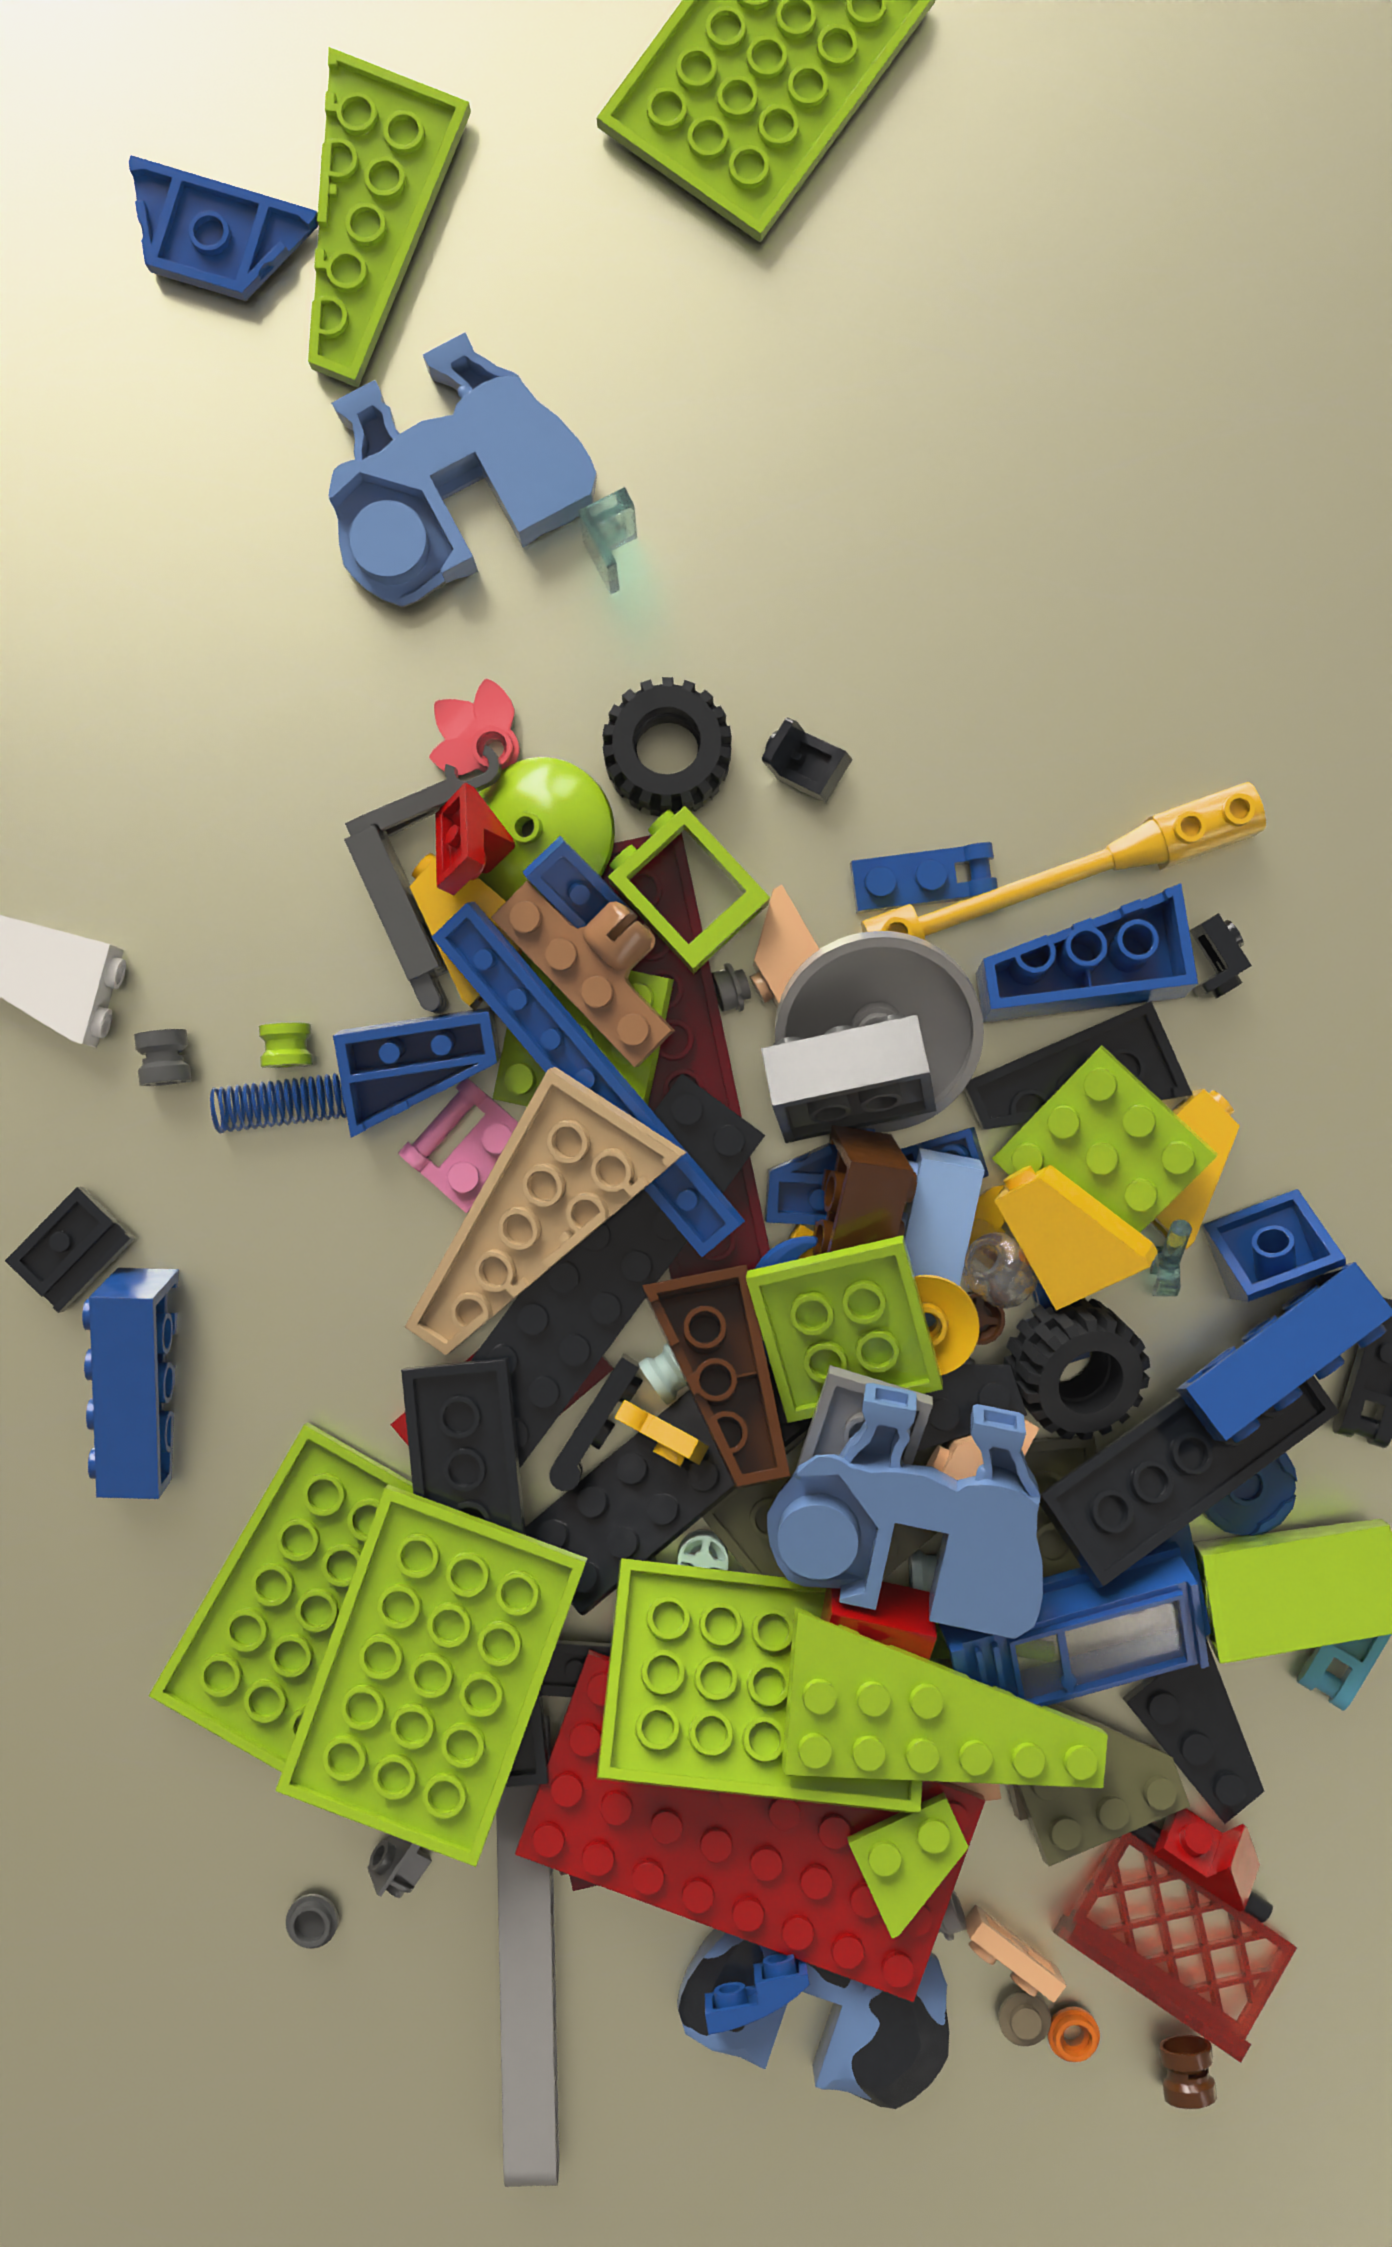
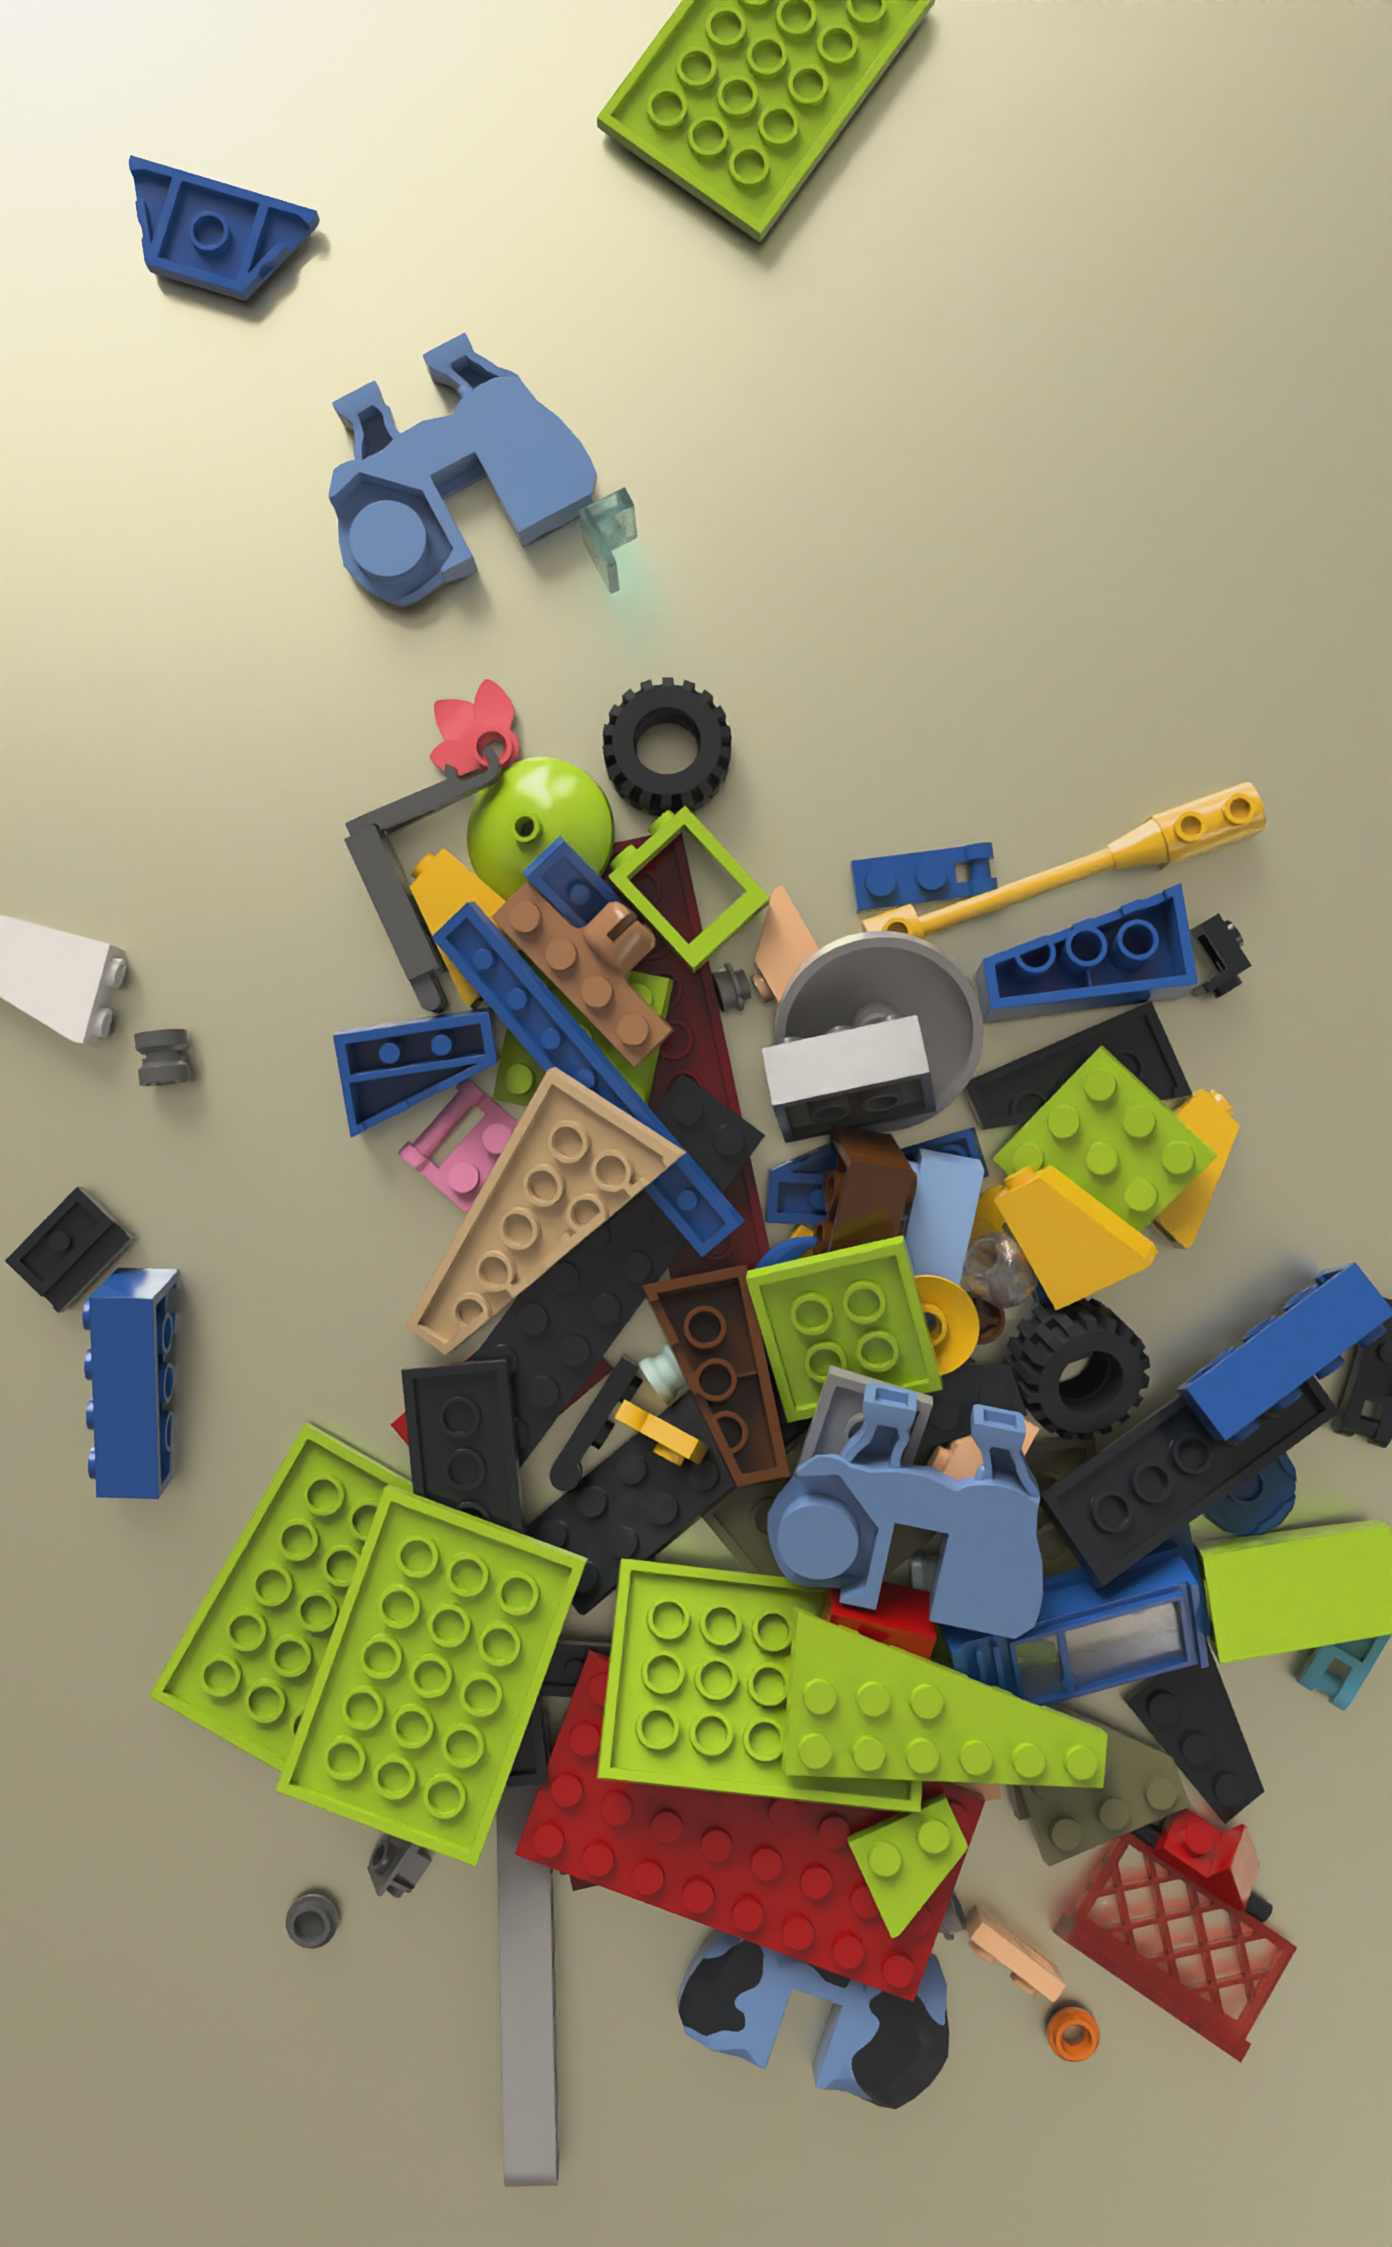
blue piece [210,1072,347,1134] -> none
lime wheel [259,1023,313,1068] -> none
lime wing [308,47,471,388] -> none
red slope [435,782,515,896] -> none
light aqua wheel [677,1529,729,1571] -> none
blue slope [705,1953,810,2035] -> none
black bracket [762,717,853,803] -> none
dark tan plate [998,1991,1051,2046] -> none
clear light blue bar [1150,1219,1192,1297] -> none
reddish brown wheel [1159,2035,1217,2109] -> none
blue slope [1203,1189,1346,1302] -> none

